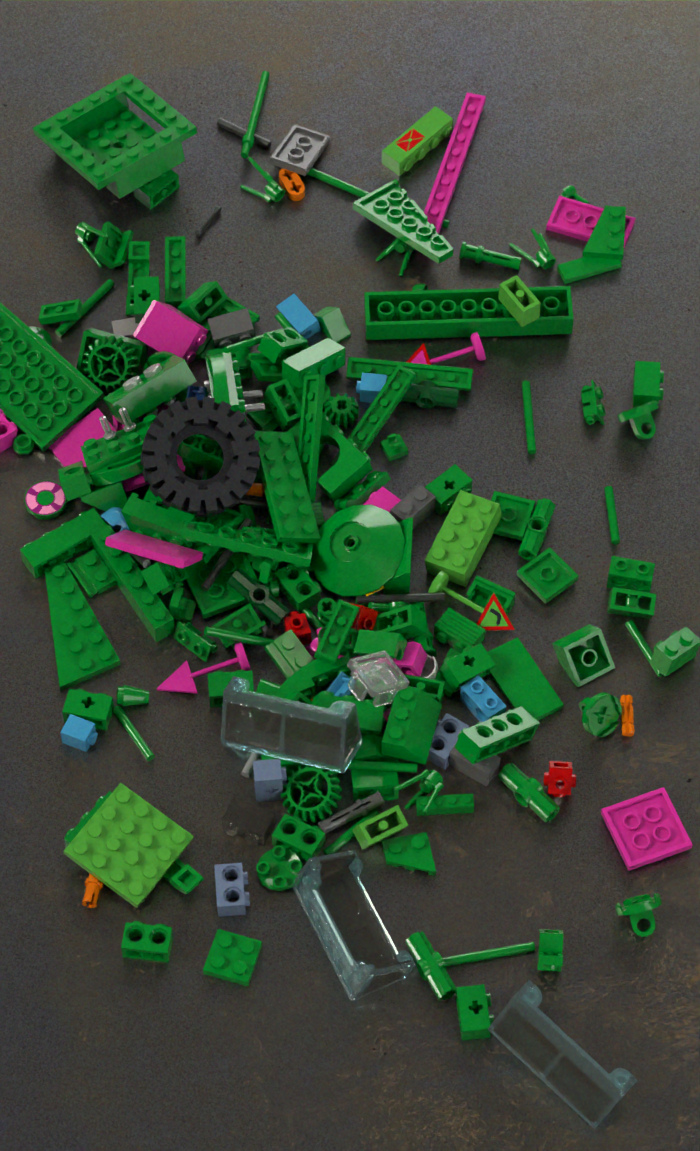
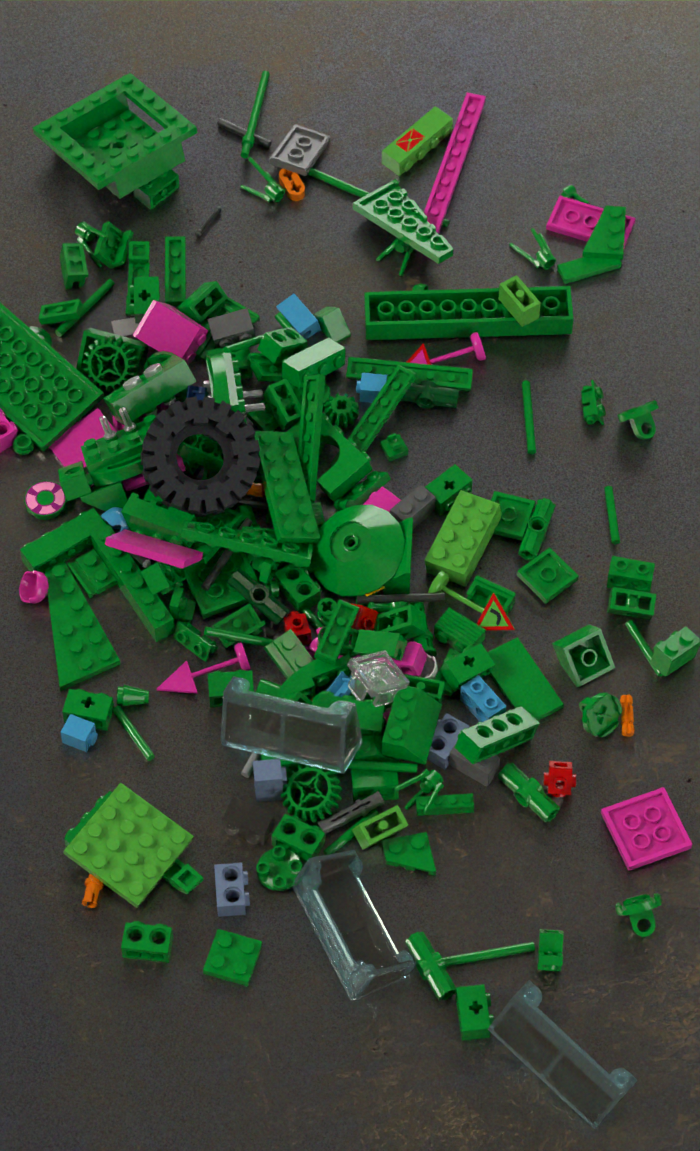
green pin [459,241,522,270] -> none
green brick [632,361,664,407] -> none
none -> dark pink hair [19,571,49,604]
none -> green hinge [60,243,88,289]

